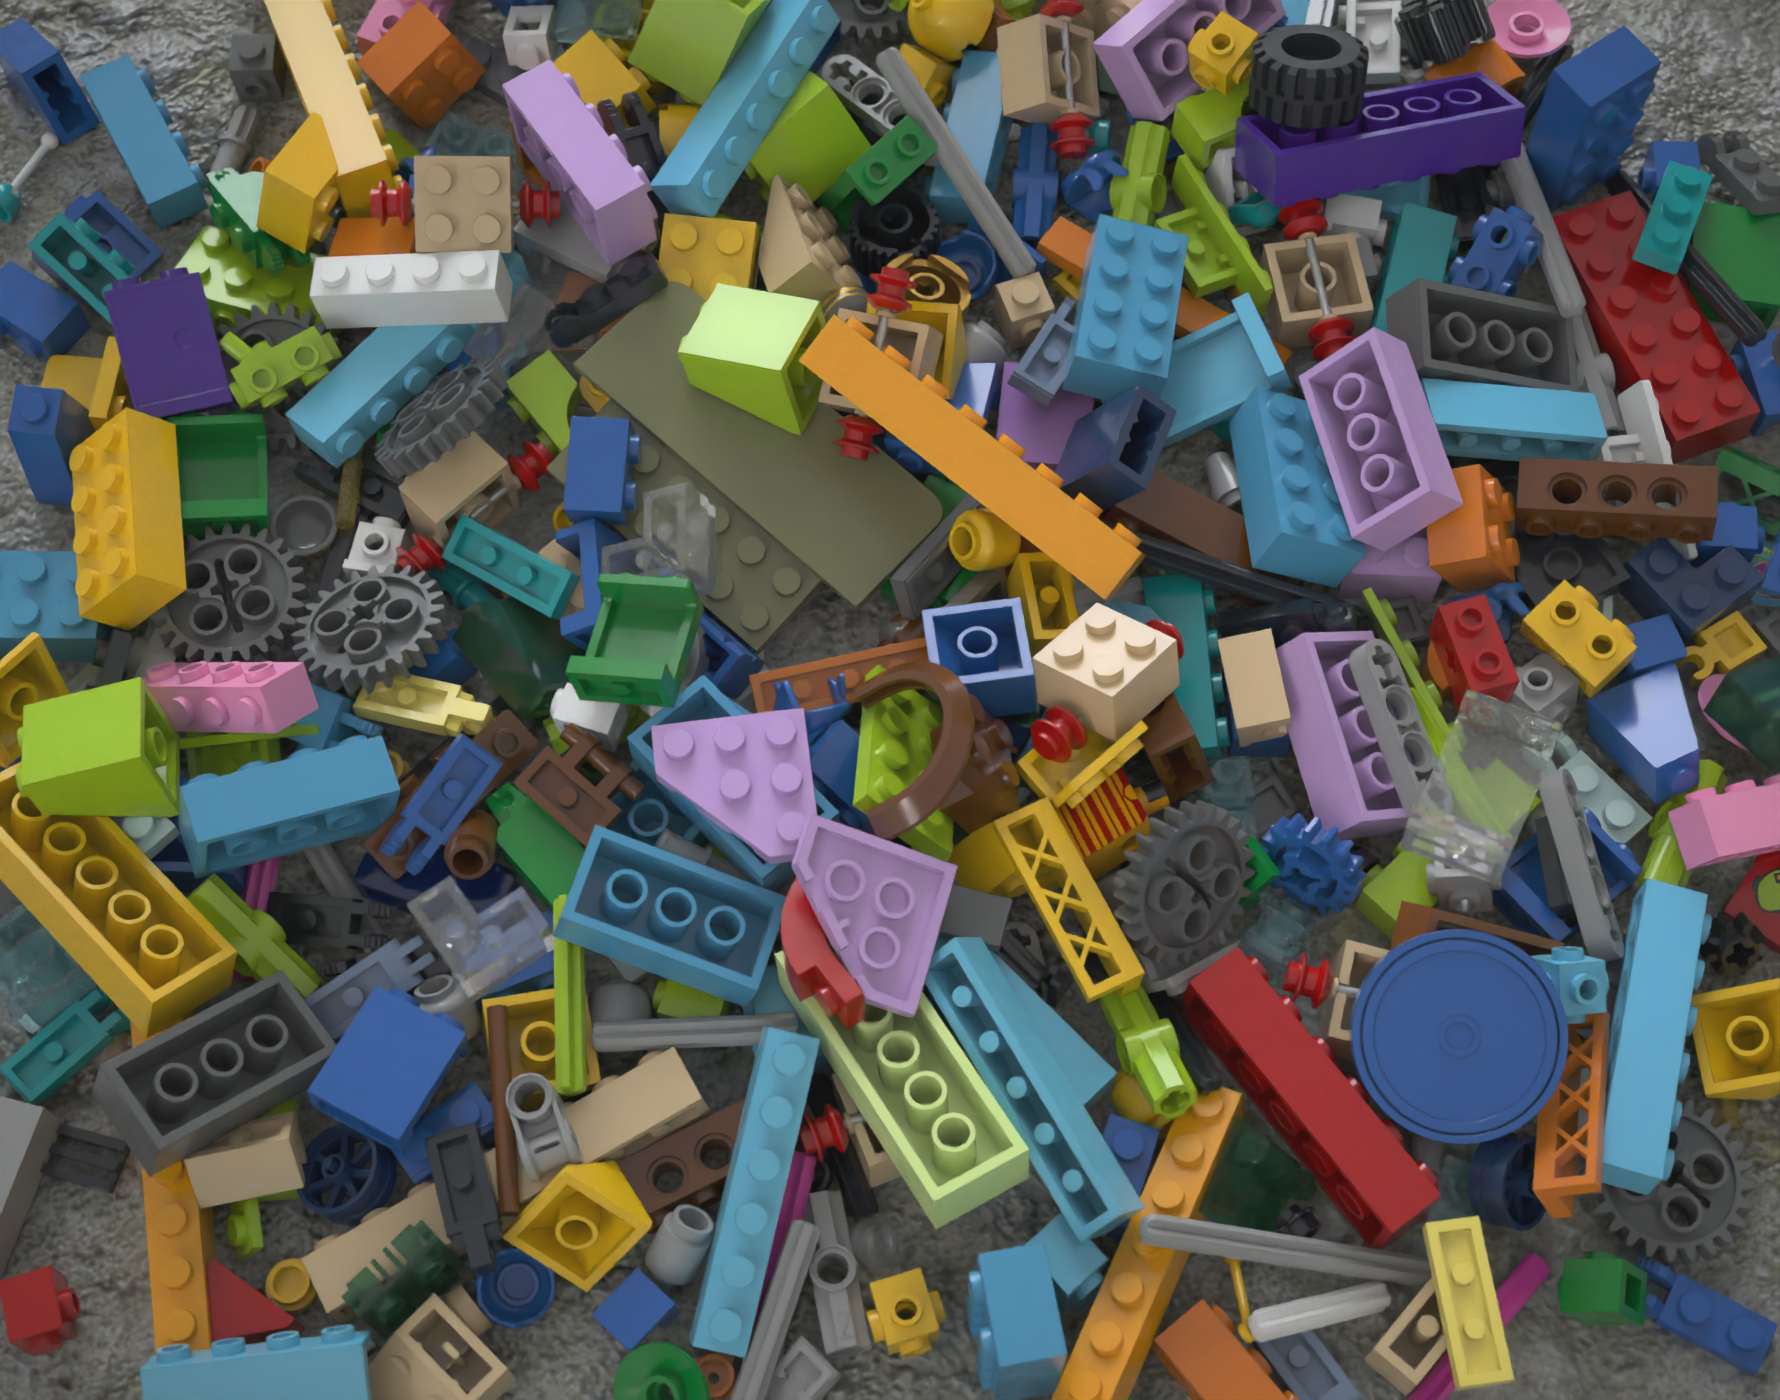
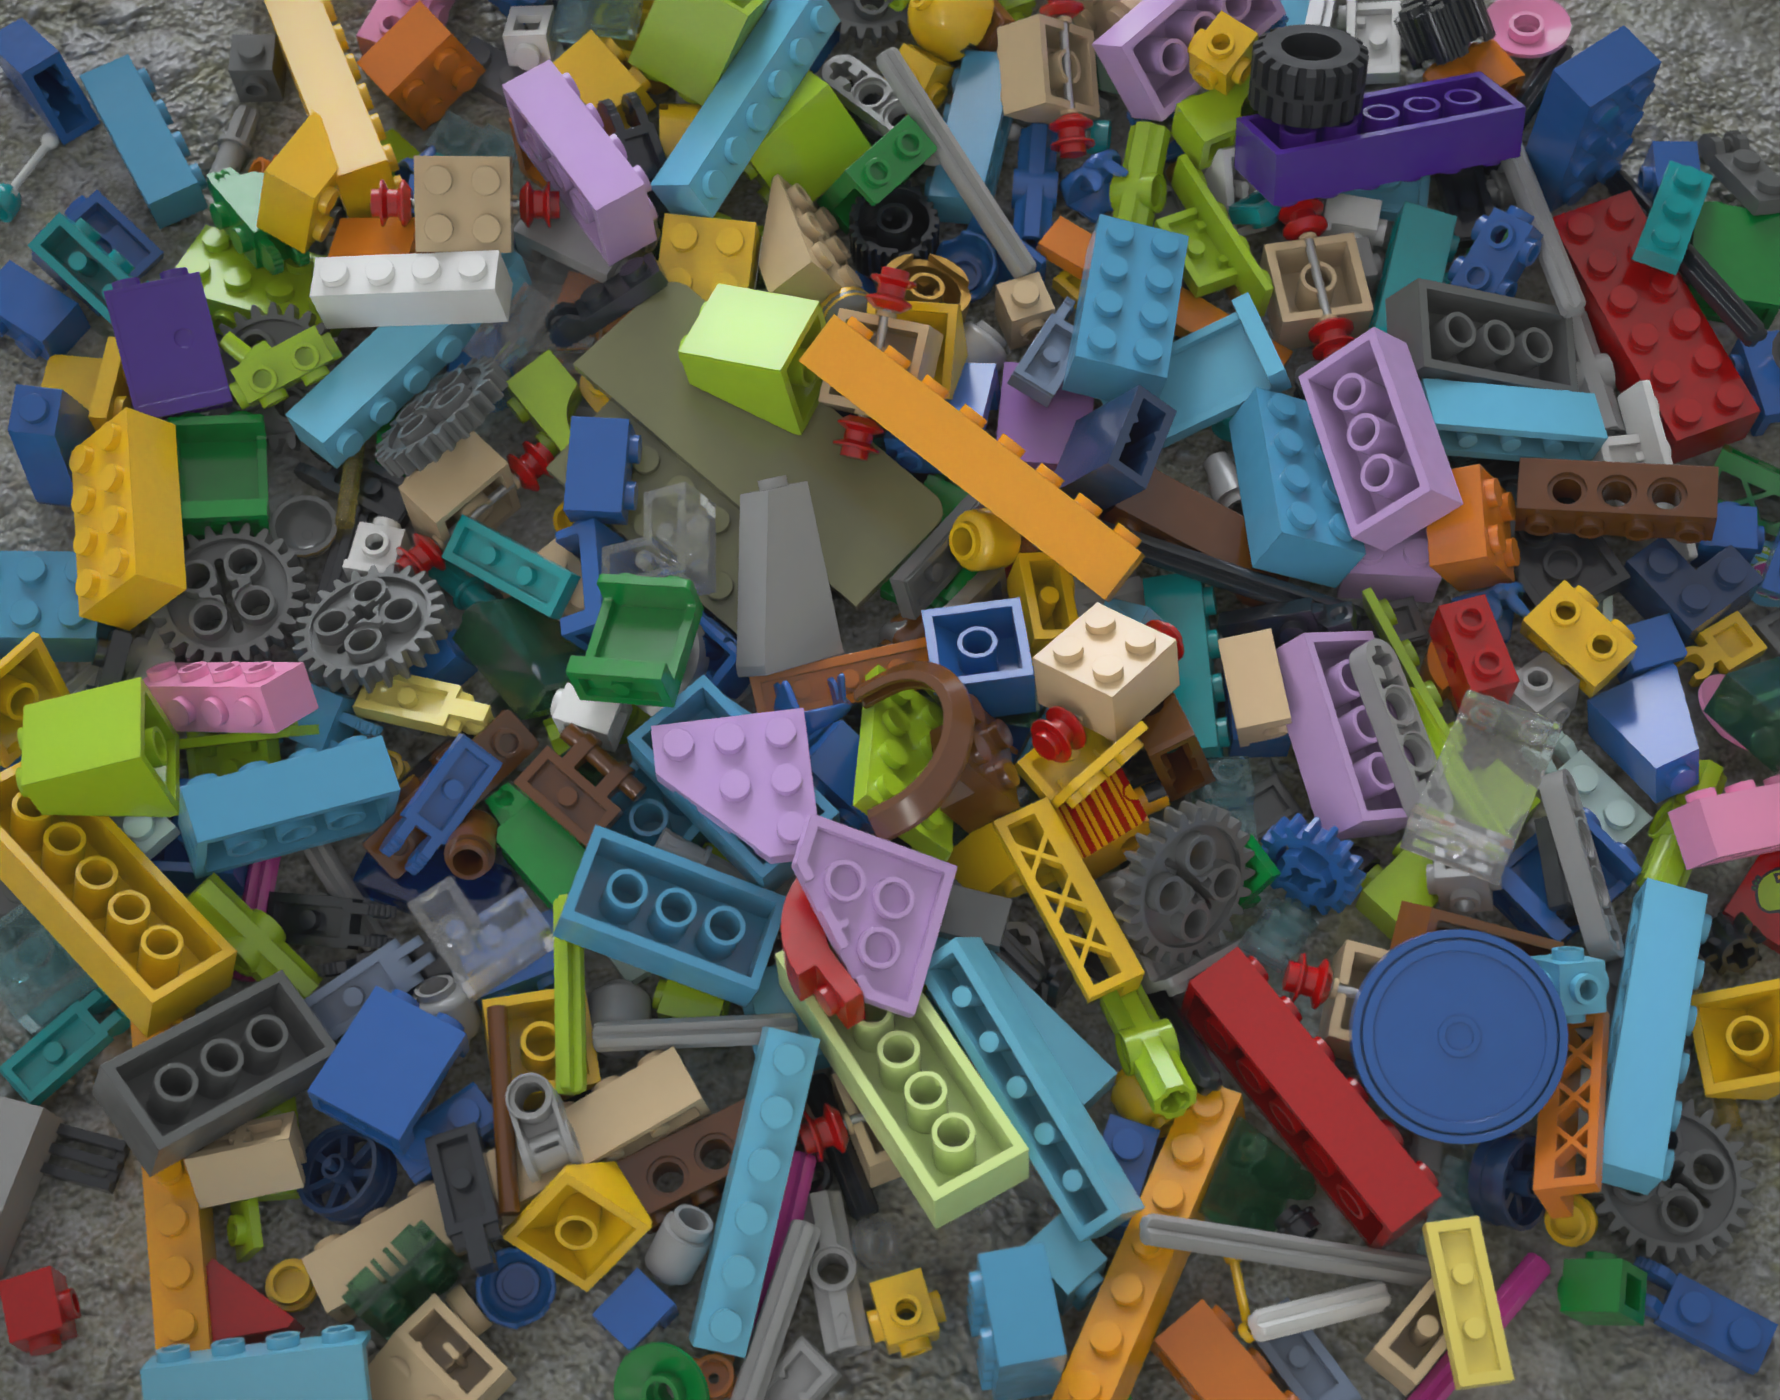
none -> light grey slope [736,475,844,677]
none -> yellow plate [1544,1195,1598,1247]

